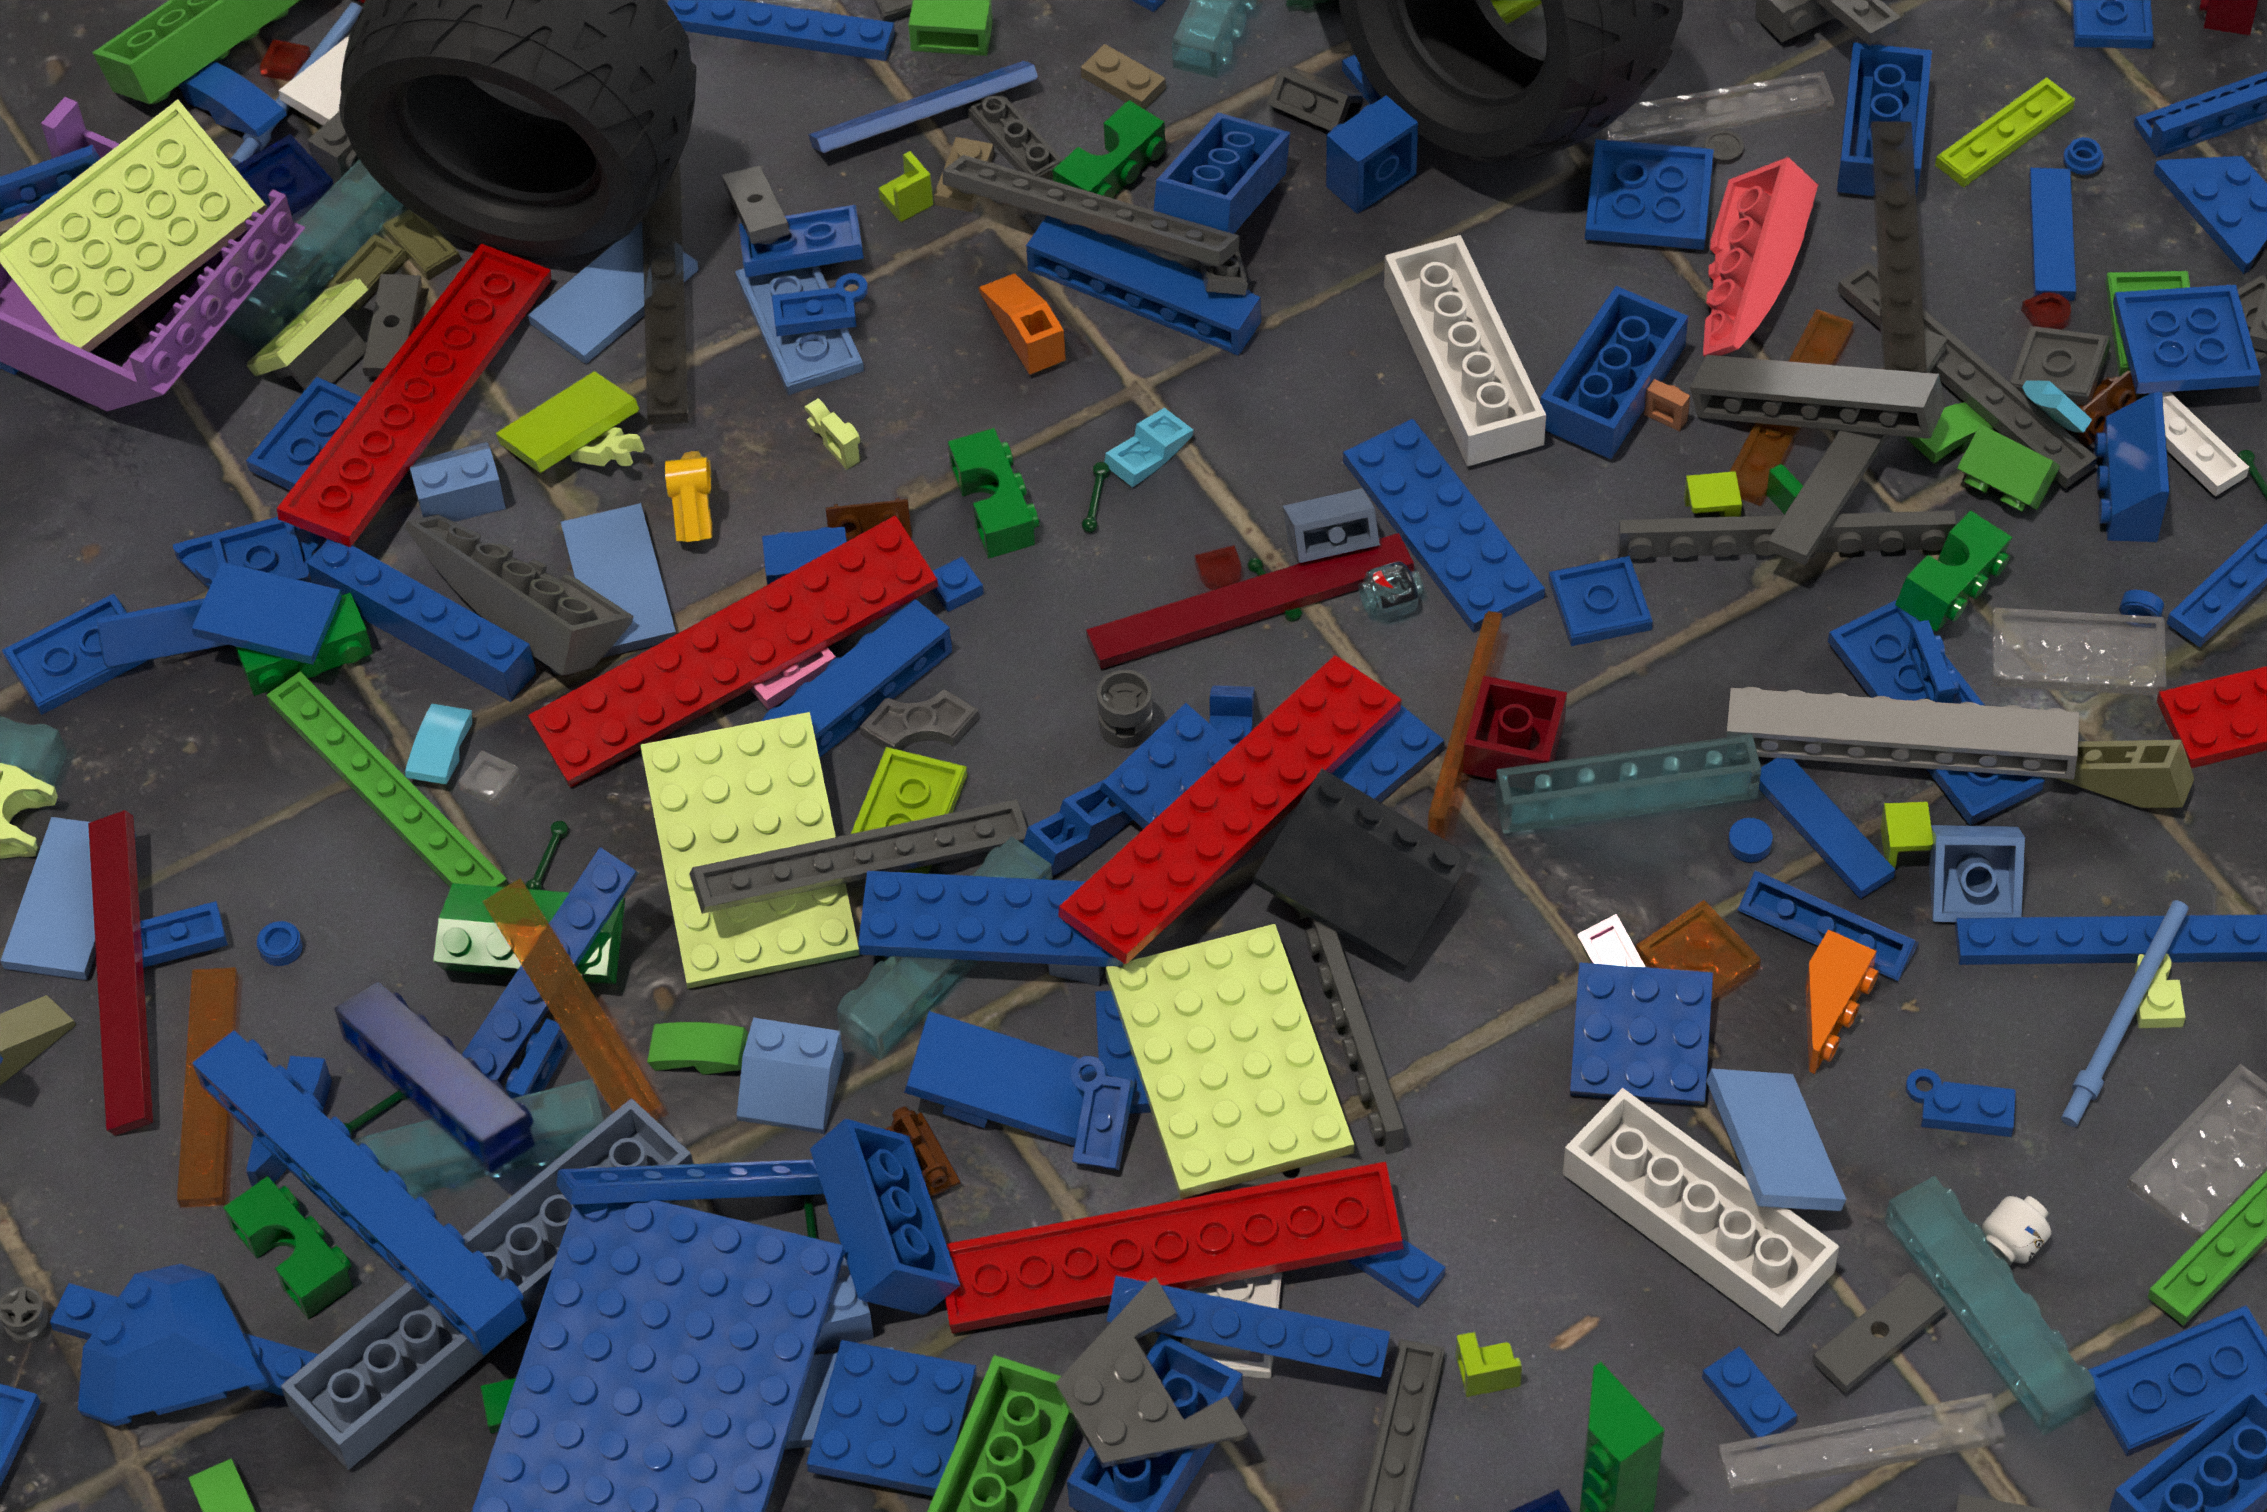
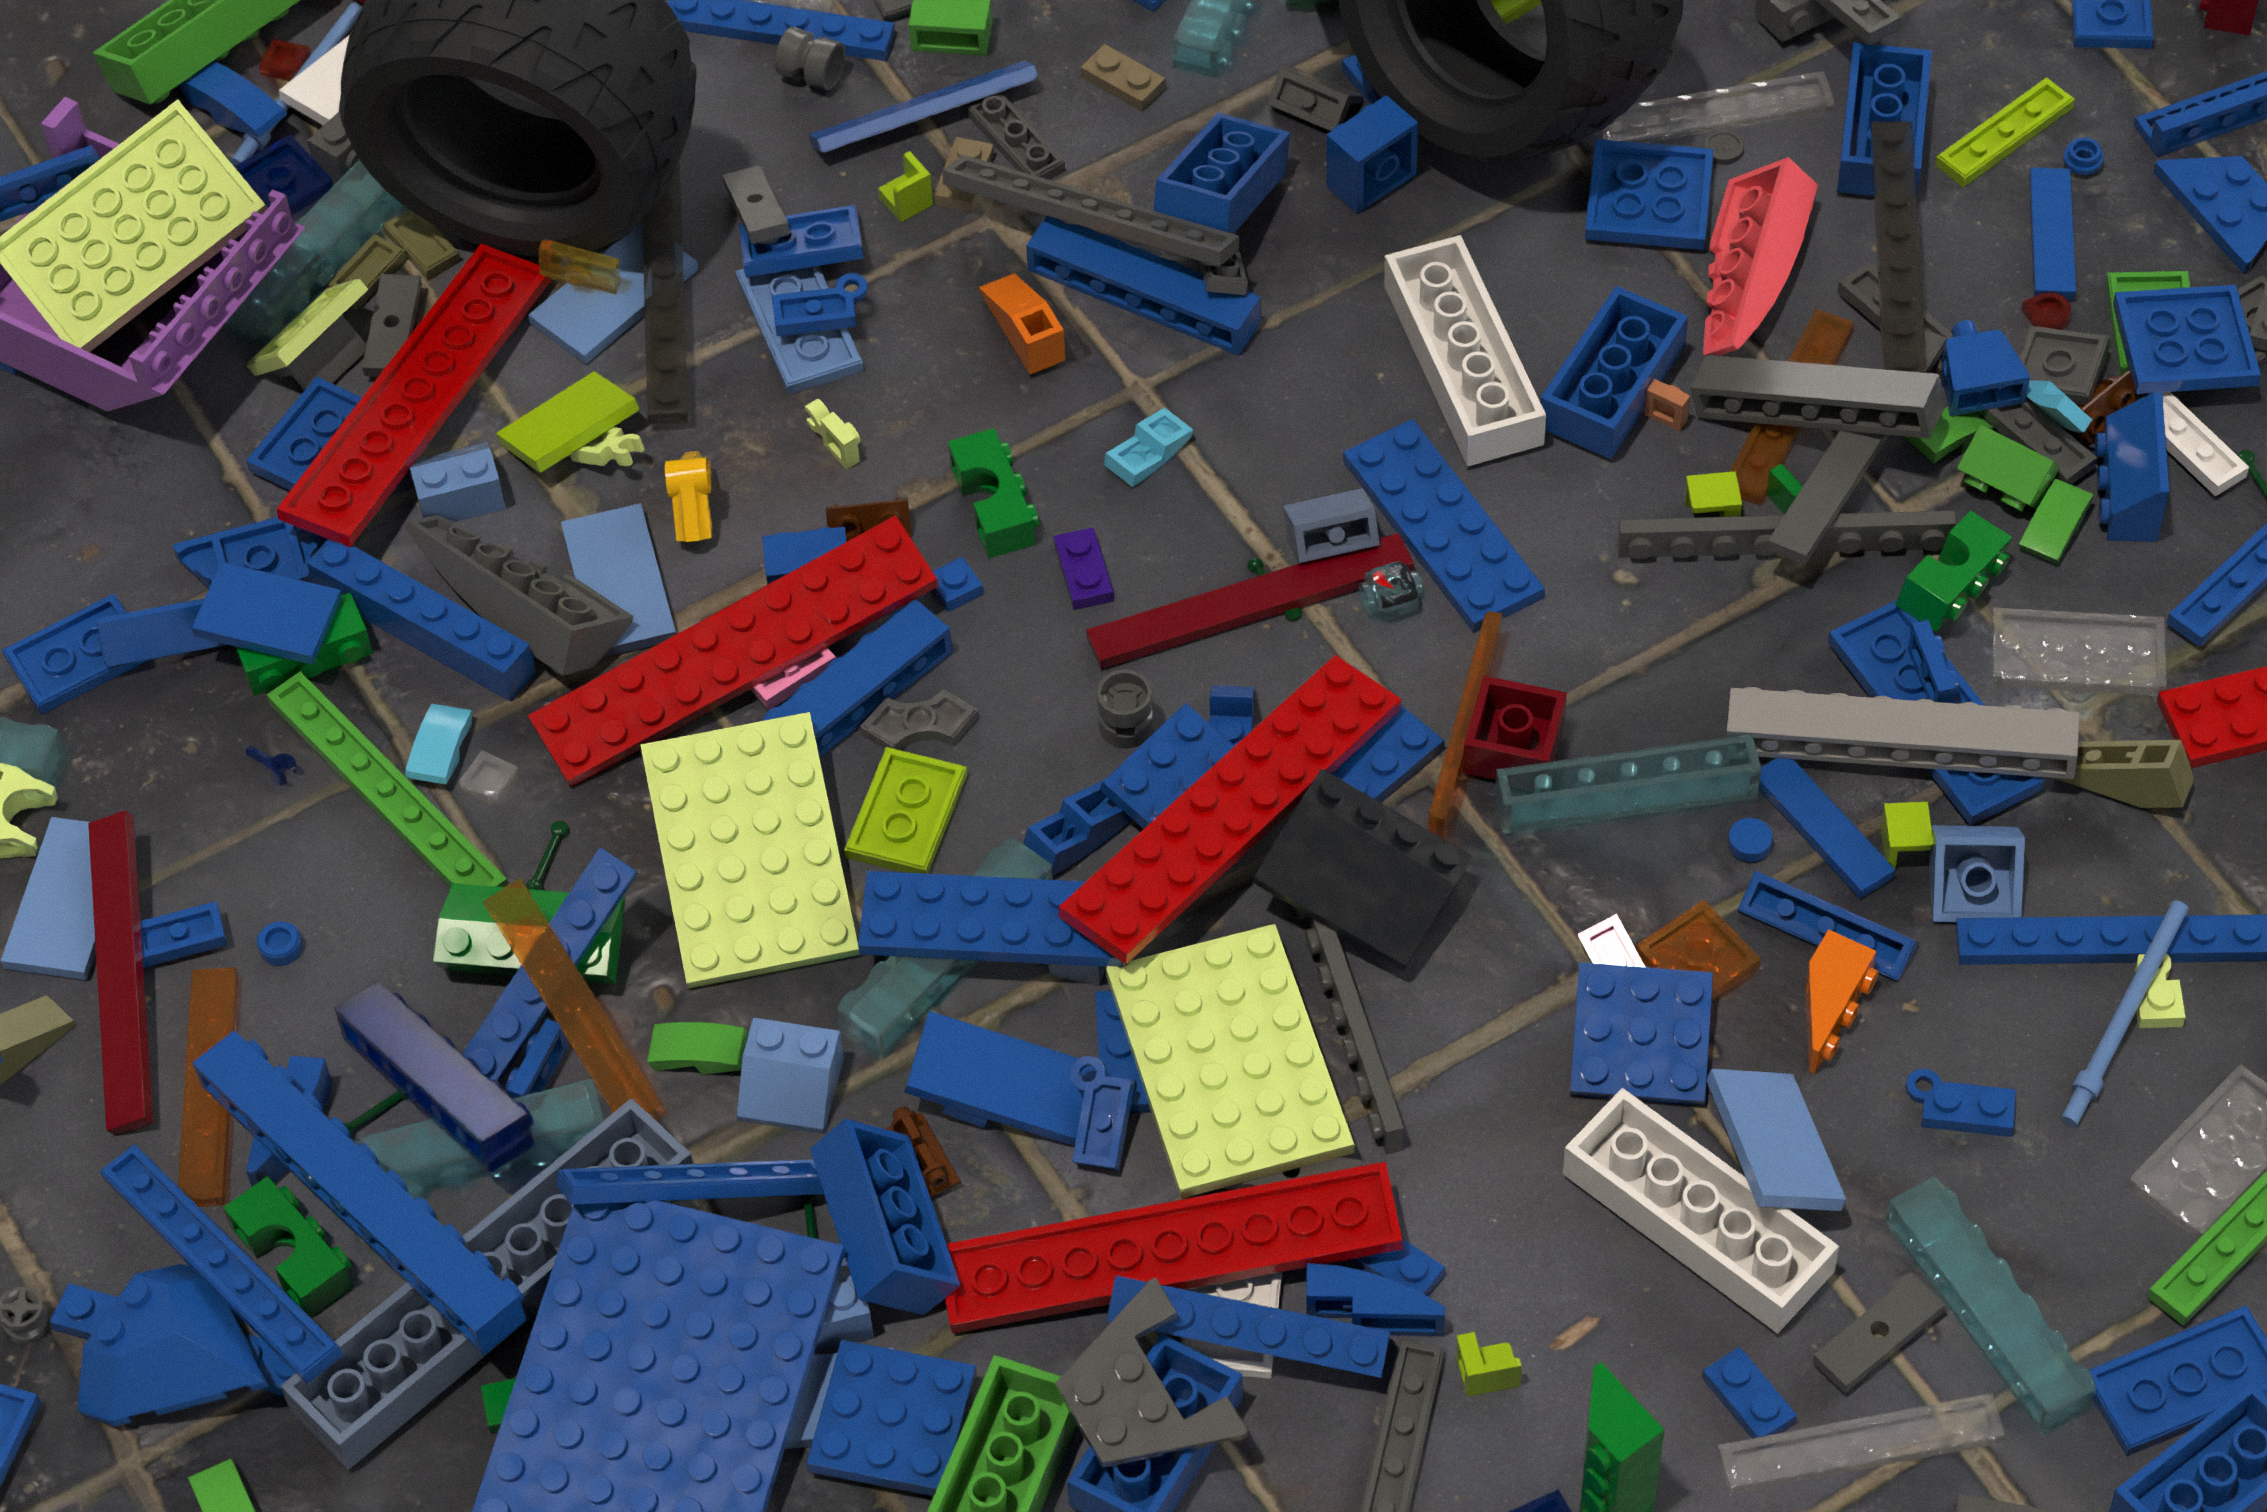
dark grey plate [689,799,1027,914] -> none
green arch [1053,100,1166,198] -> none
dark green hinge [1081,462,1109,533] -> none
clear red tile [1195,545,1241,590] -> none
blue tile [1548,556,1653,646] -> none
white head [1982,1196,2051,1265] -> none
blue tile [2119,590,2164,626] -> none
none -> blue tile [99,1144,343,1384]
none -> clear blue hand [245,746,297,786]
none -> clear yellow plate [539,239,620,295]
none -> dark grey wheel [775,27,846,90]
none -> dark purple plate [1053,527,1114,610]
none -> blue slope [1306,1263,1445,1337]
none -> blue torso [1941,320,2030,416]
none -> bright green slope [2019,478,2094,565]

